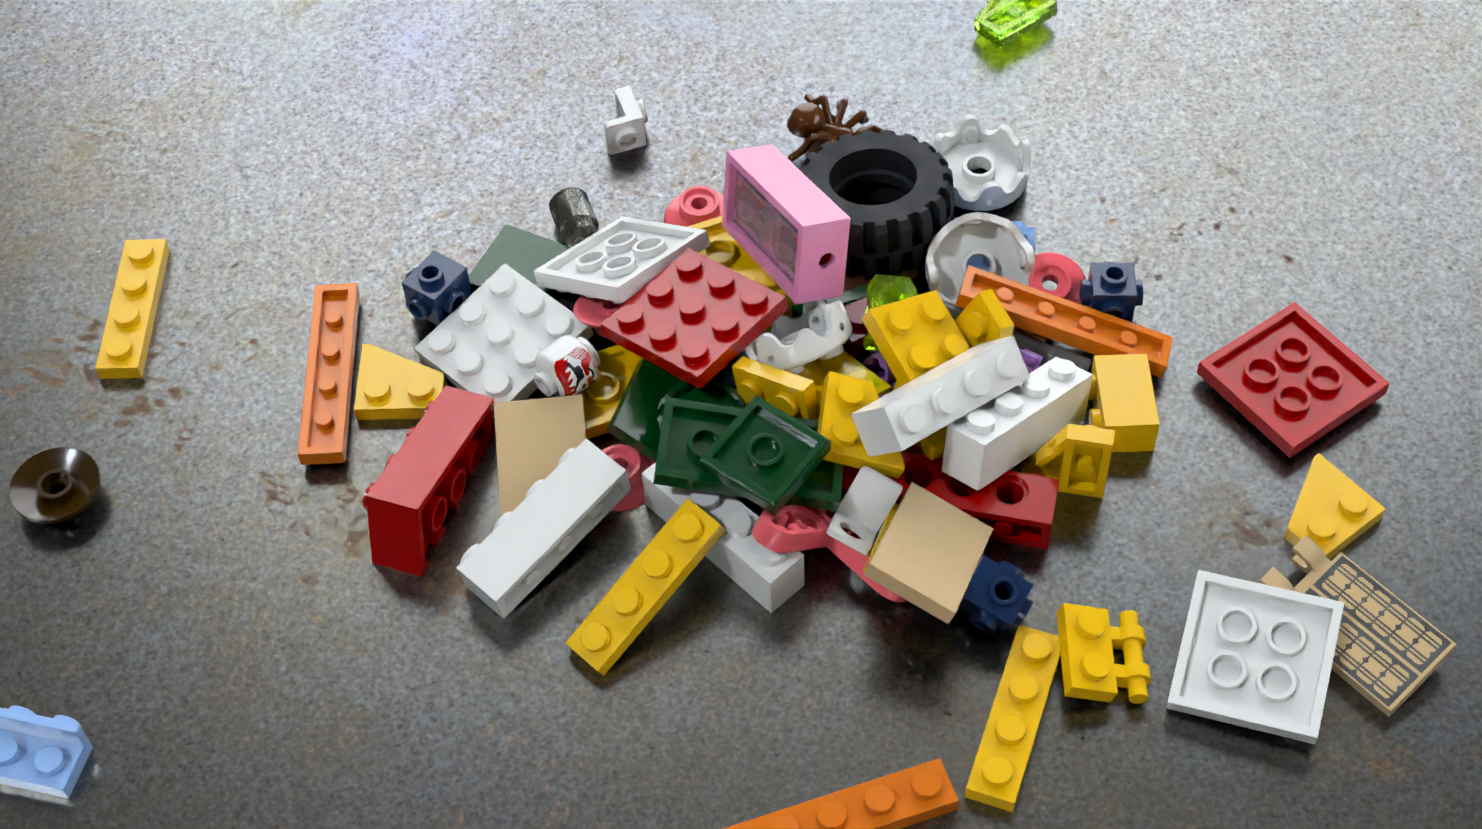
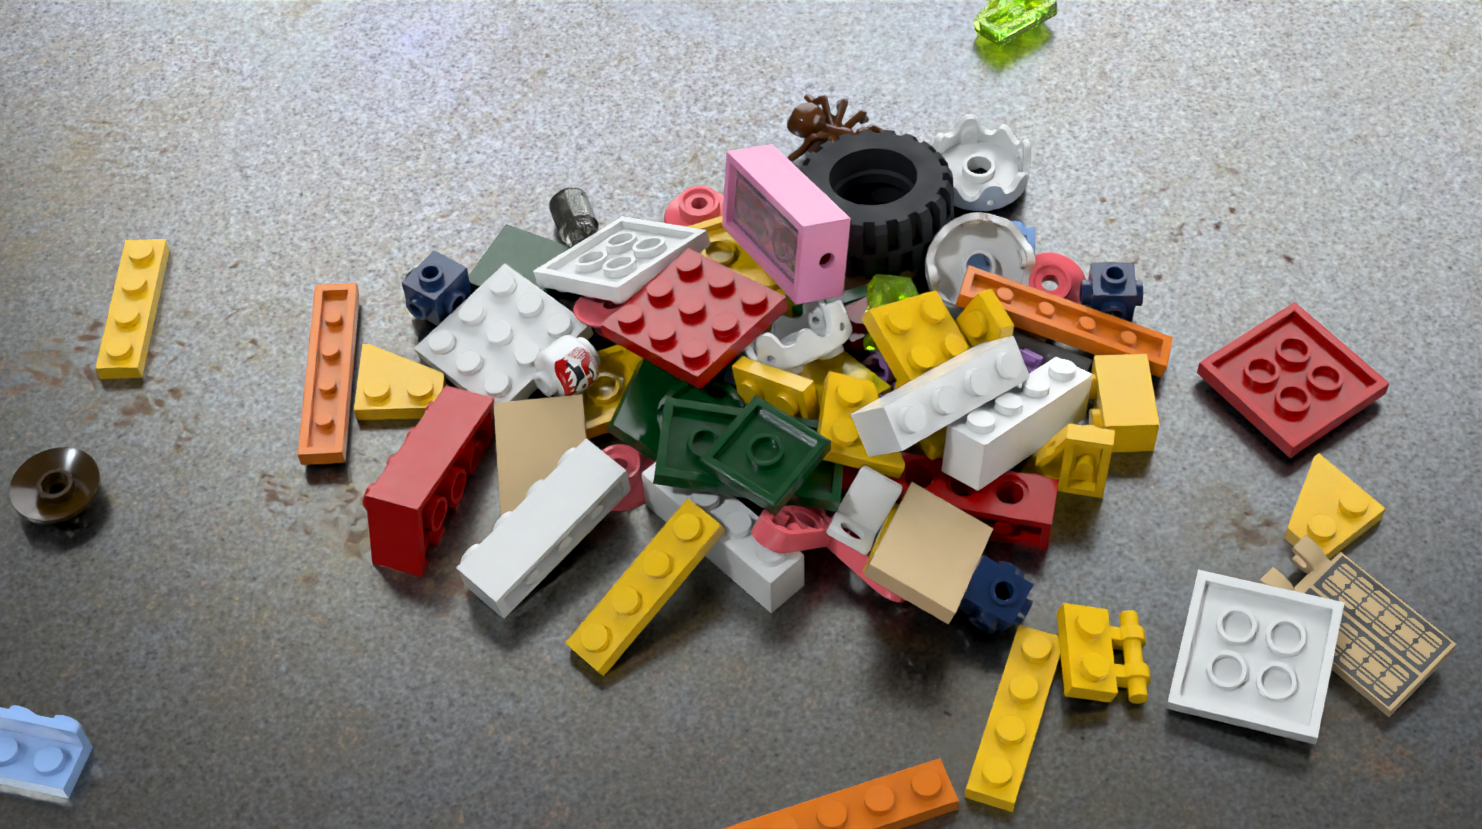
white bracket [604,86,648,155] -> none

